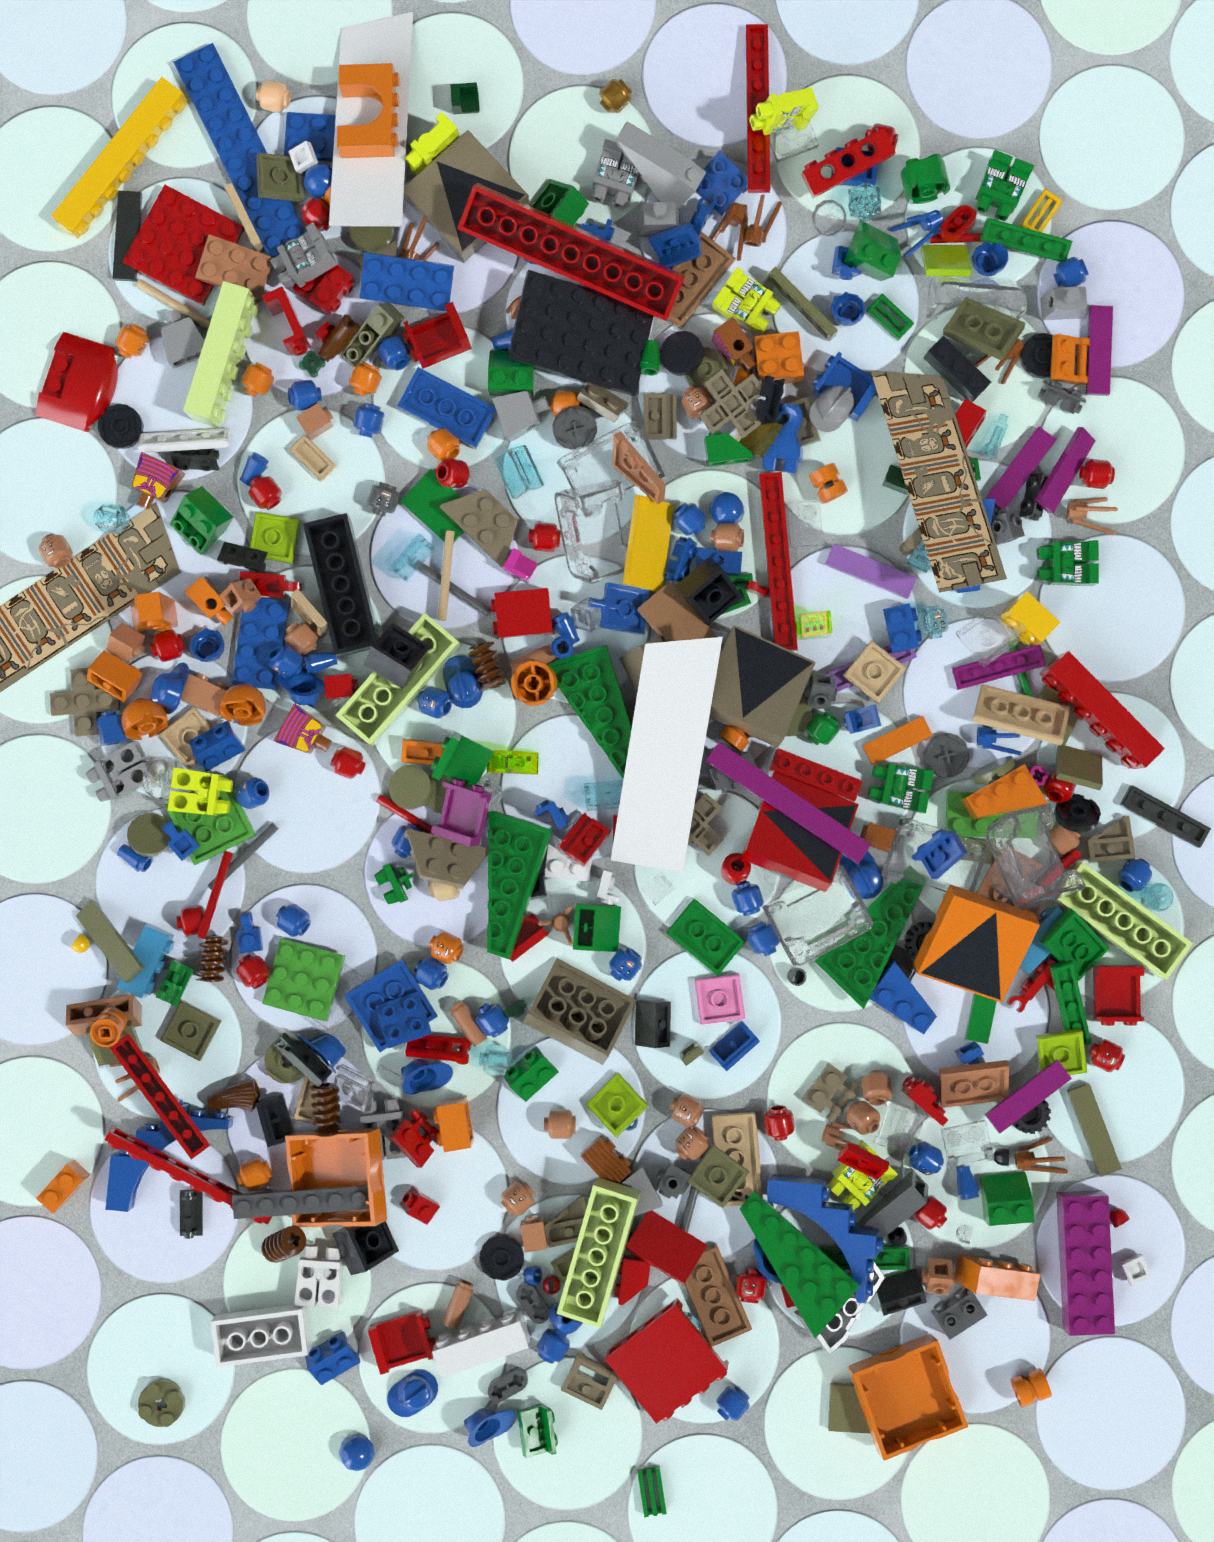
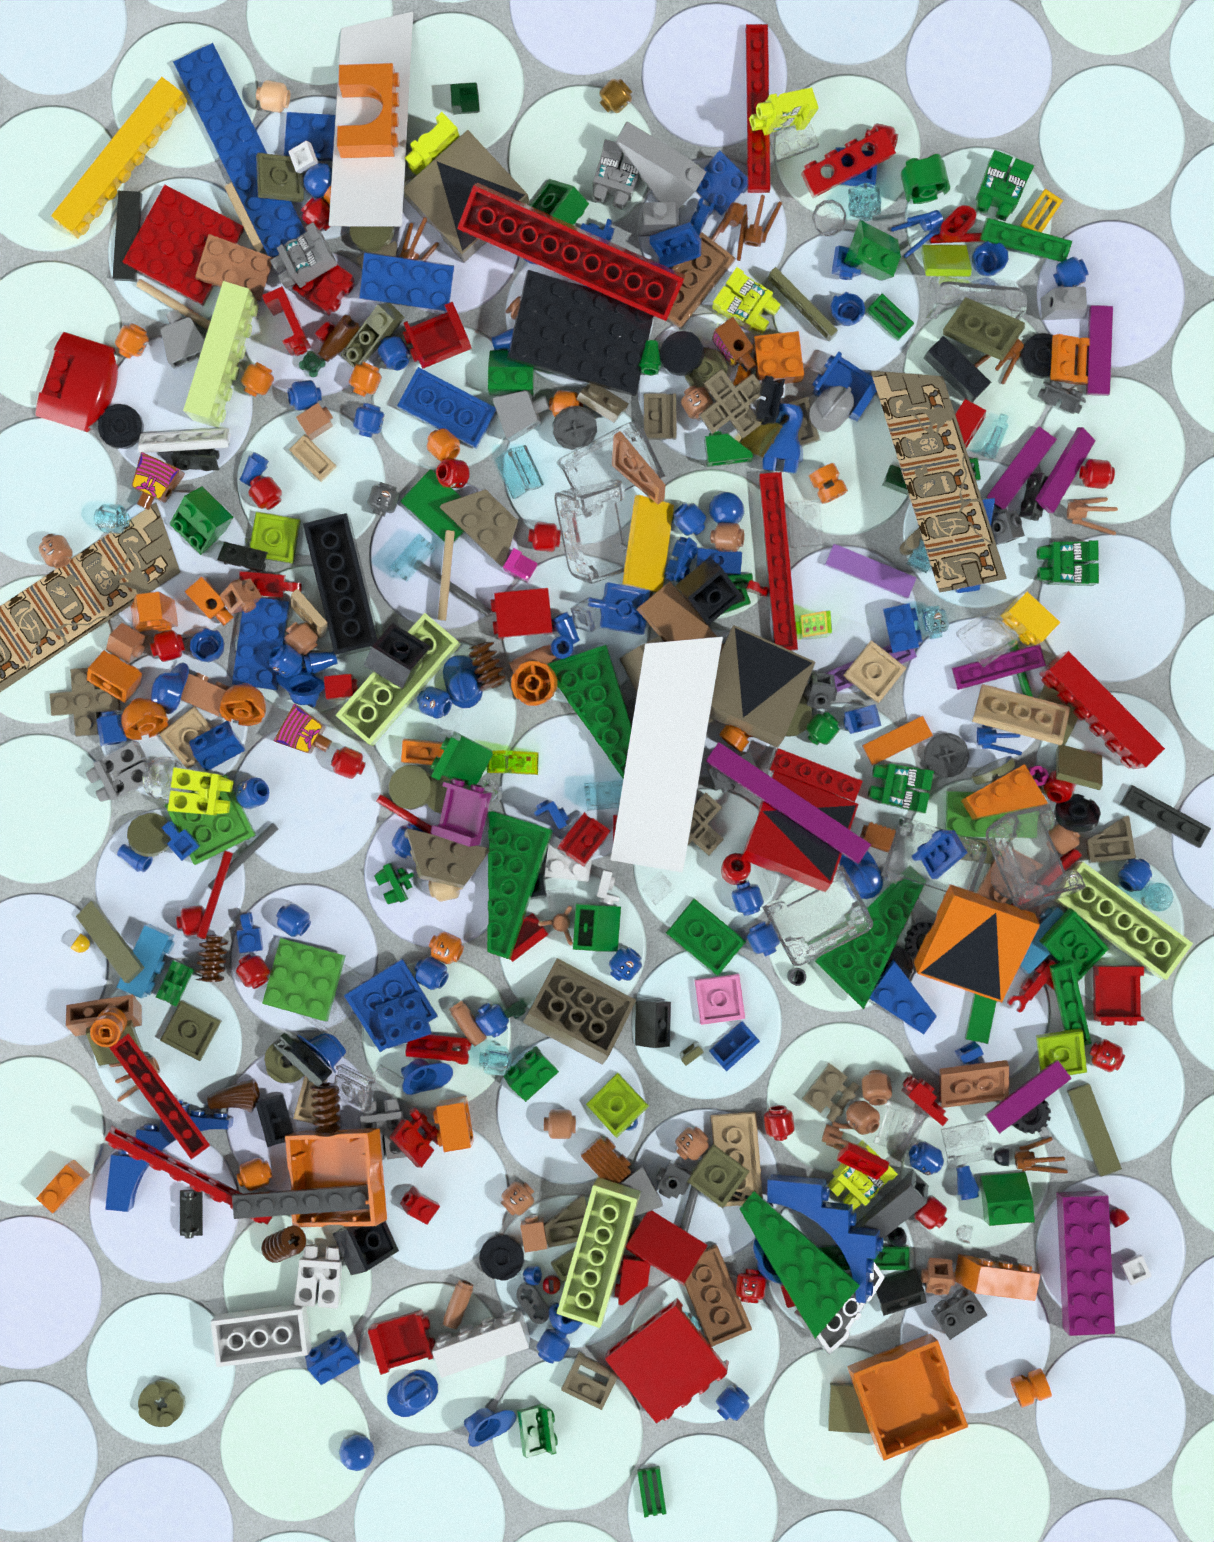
dark grey beam [488,1367,528,1402] -> none
nougat head [669,1093,704,1127] -> none

